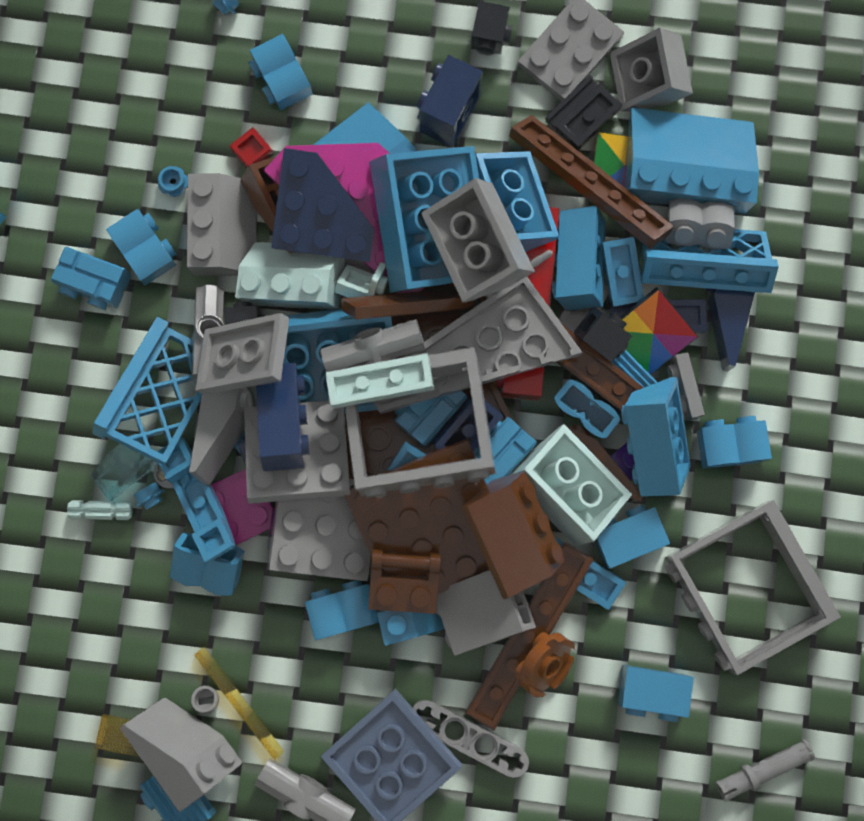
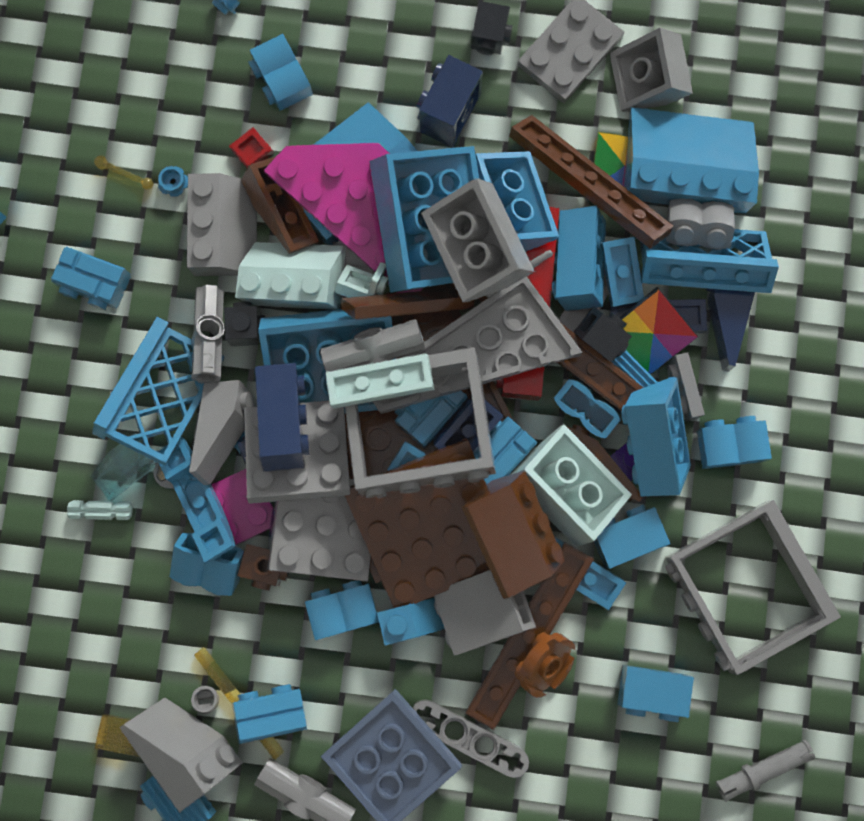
dark azure brick [106,209,176,286] -> none
dark azure plate [134,482,165,510] -> none
light grey plate [195,313,289,395] -> none
dark blue plate [271,148,374,262] -> none
reddish brown plate [368,549,441,614] -> none
black plate [546,75,622,151] -> none
none -> clear yellow hinge [94,156,154,190]
none -> dark azure brick [232,684,307,744]
none -> reddish brown brick [238,544,289,591]

